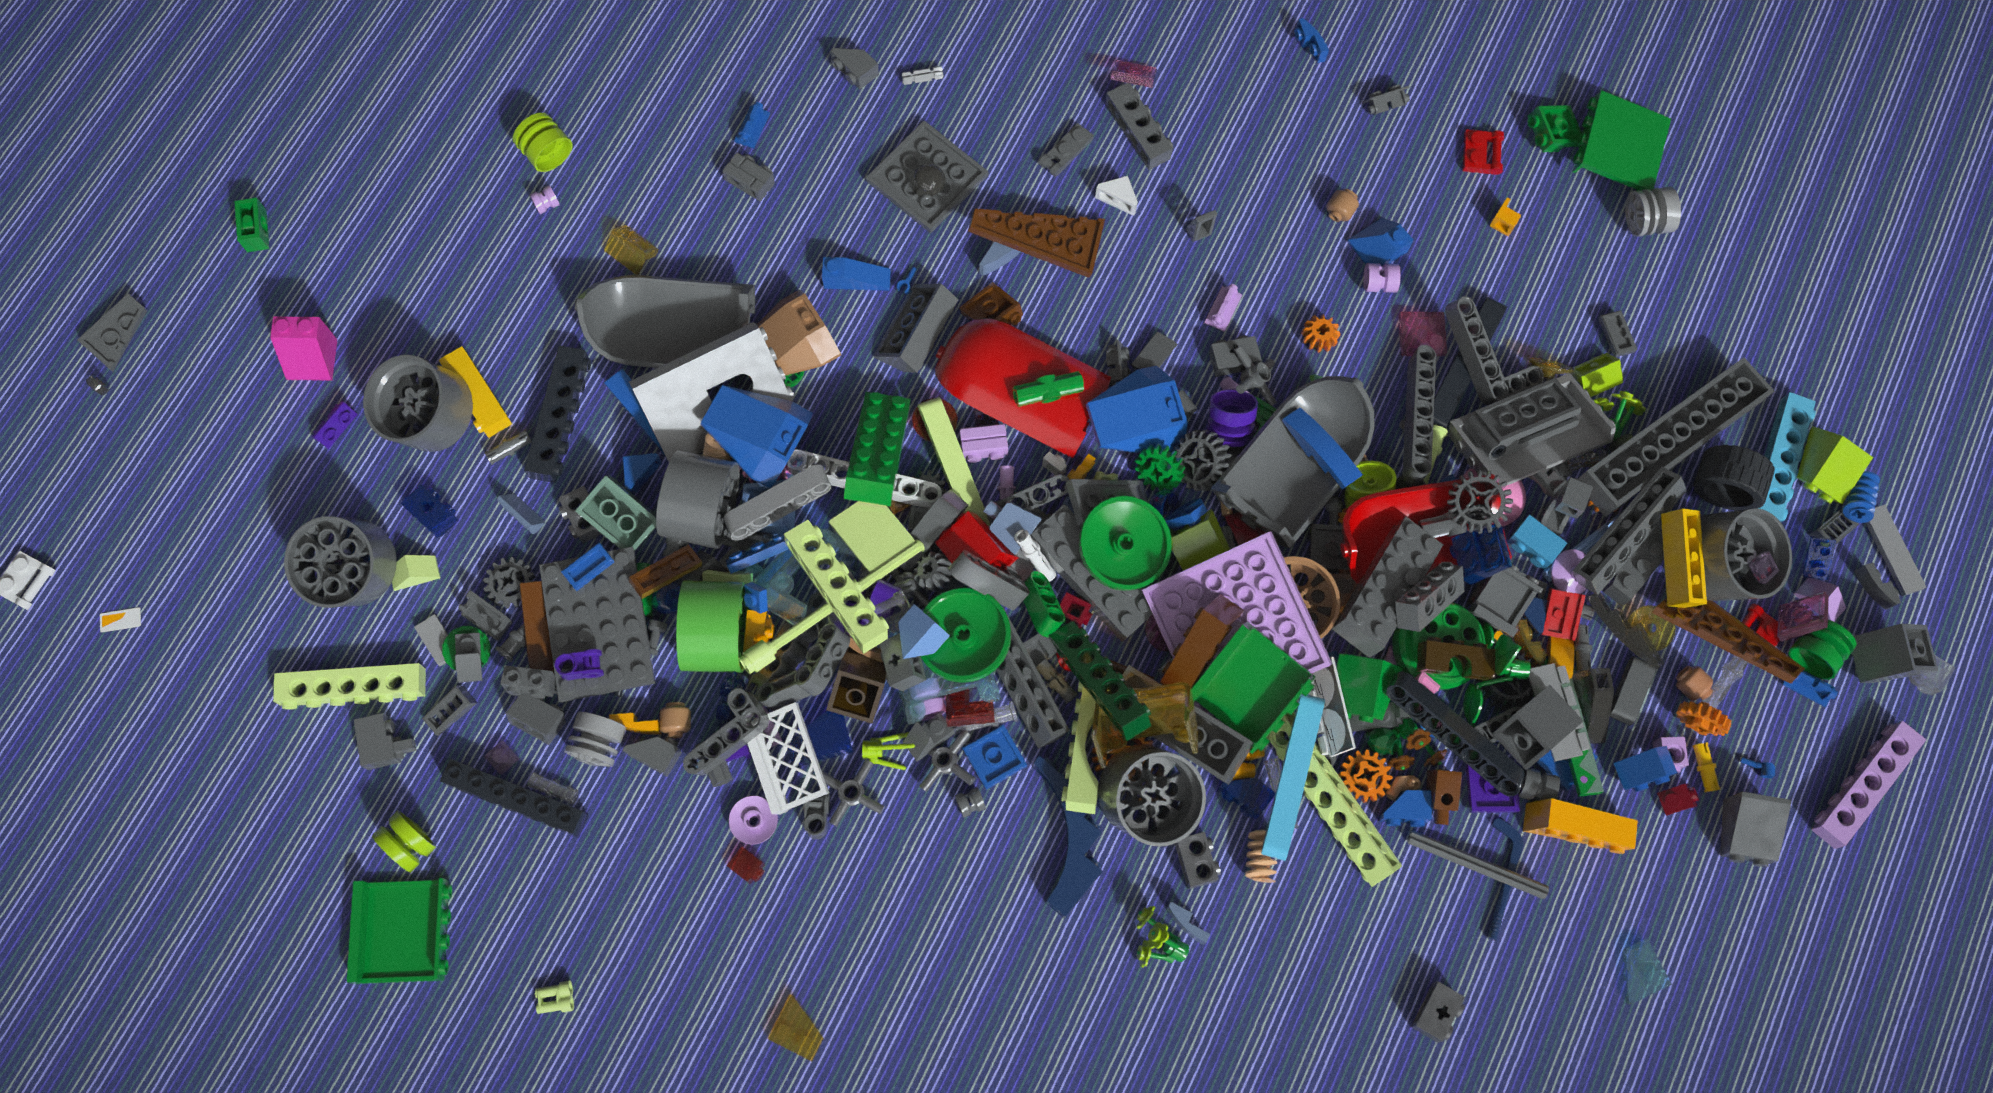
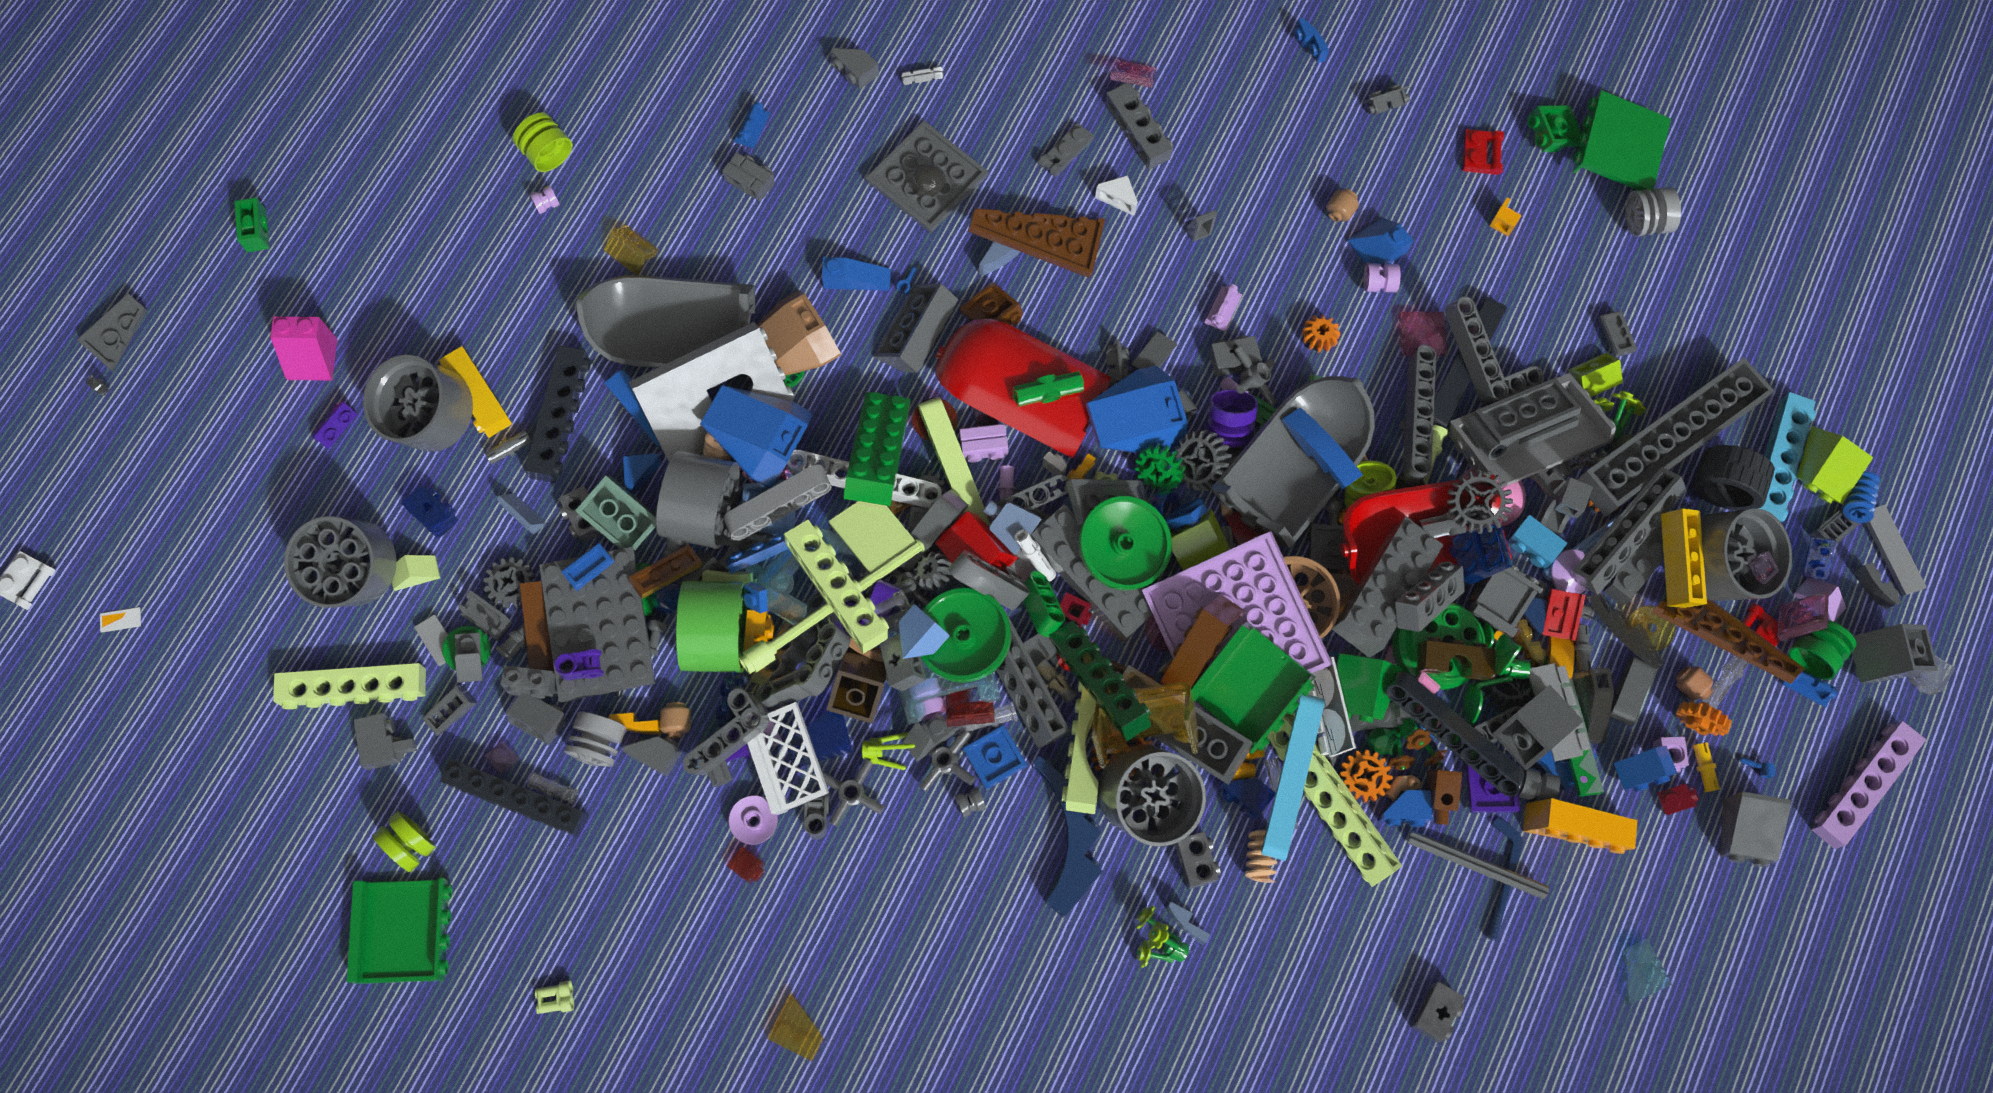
clear yellow dish [1529,357,1574,378] -> none

